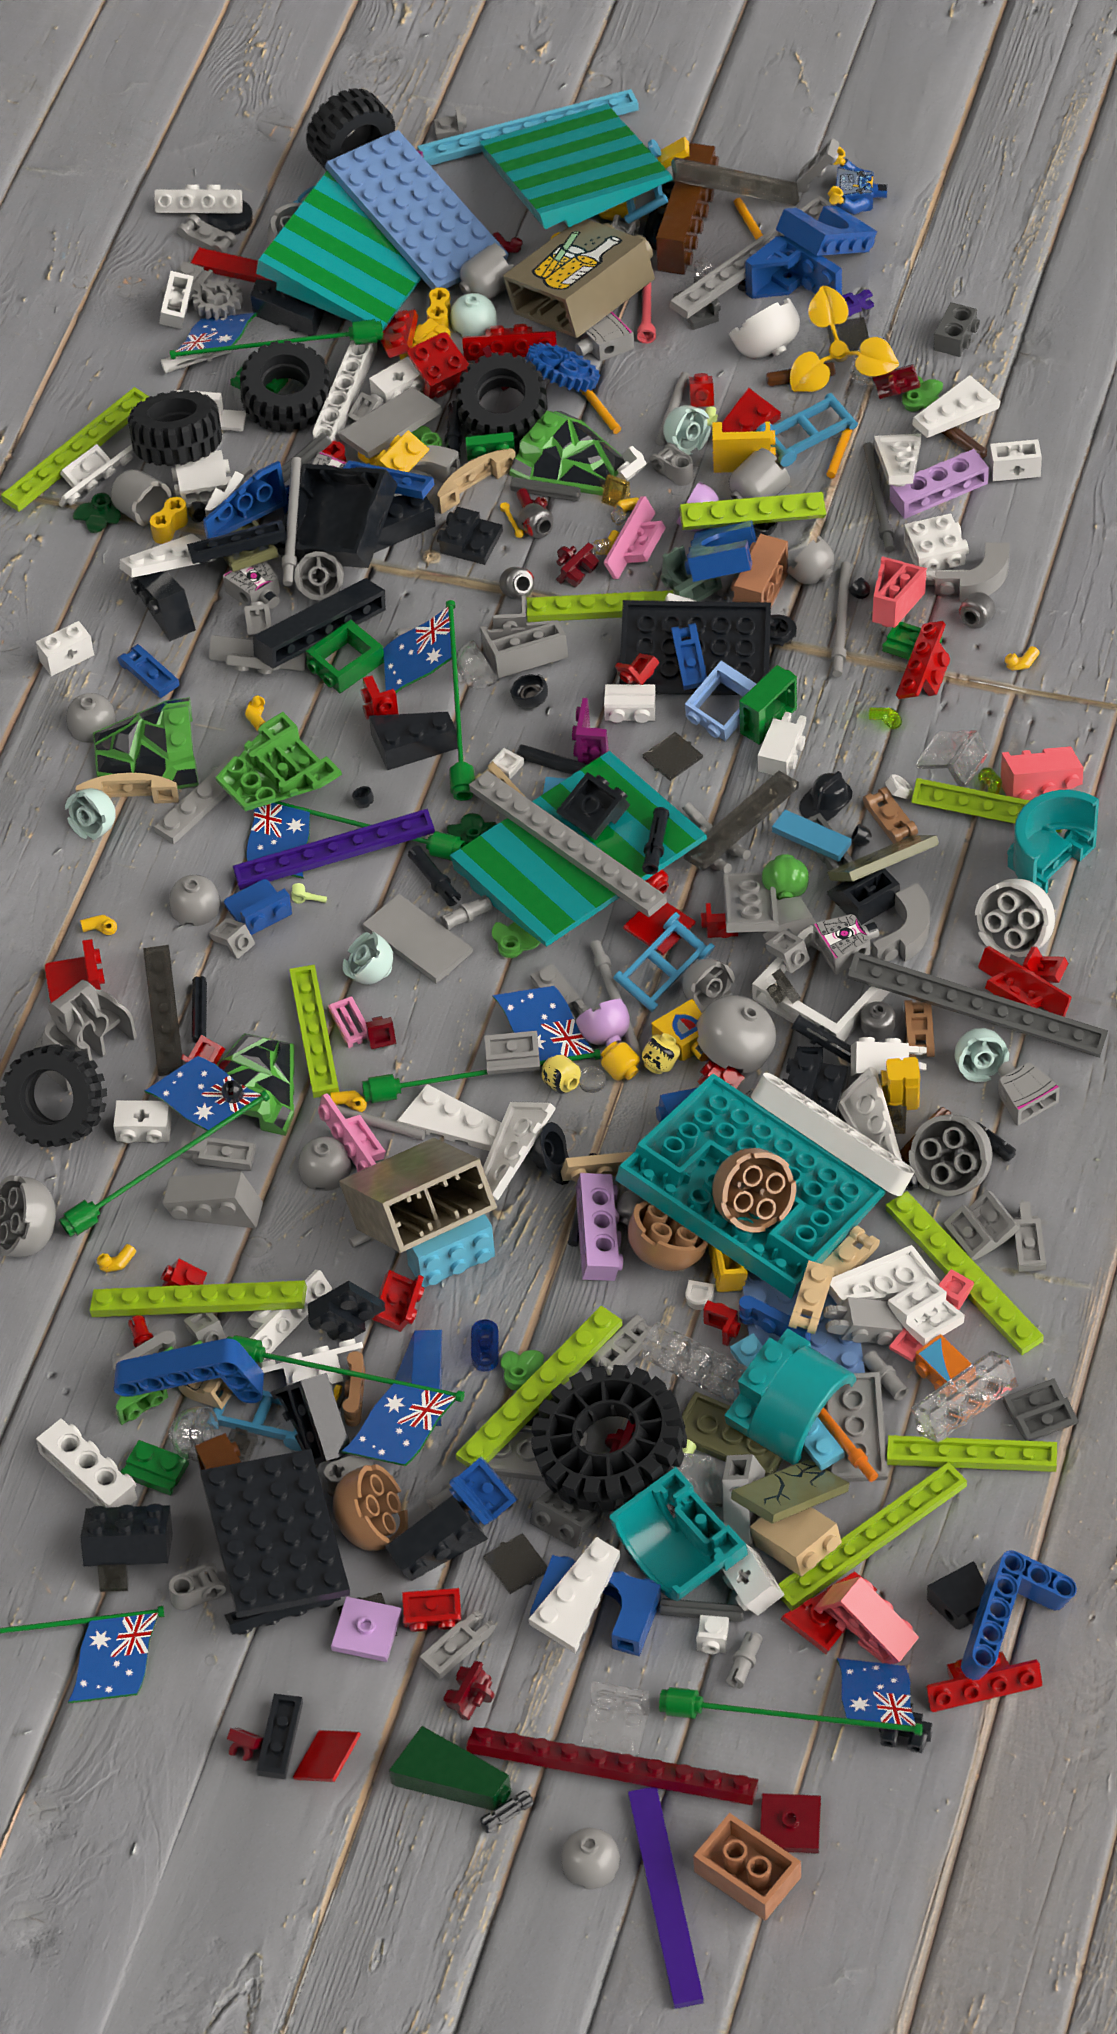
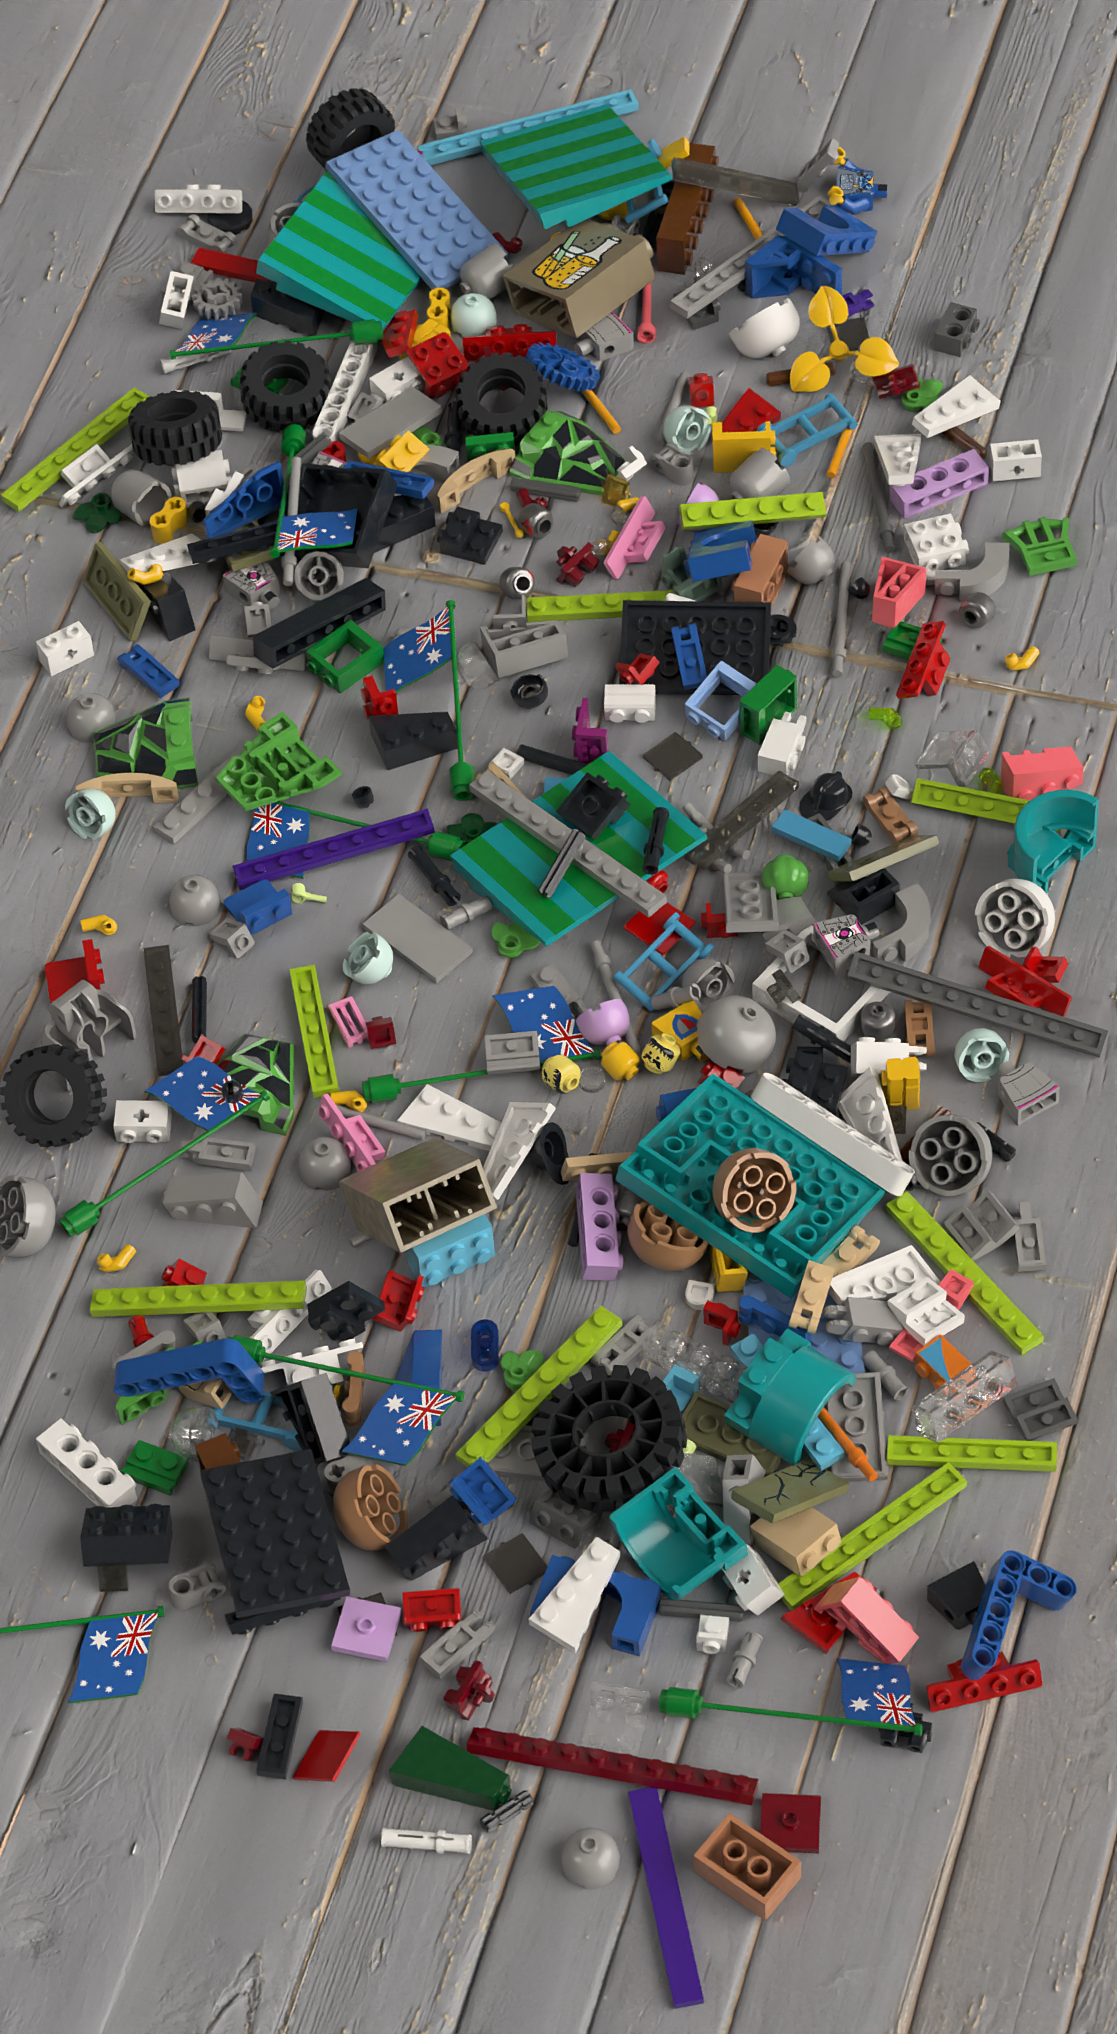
none -> olive tile [82,542,151,641]
none -> yellow arm [127,564,163,585]
none -> flag [270,424,357,558]
none -> white pin [381,1828,472,1854]
none -> axle [538,829,585,898]
none -> light grey pin [651,984,701,1011]
none -> medium azure panel [663,1364,699,1414]
none -> bright green plate [1002,517,1077,576]

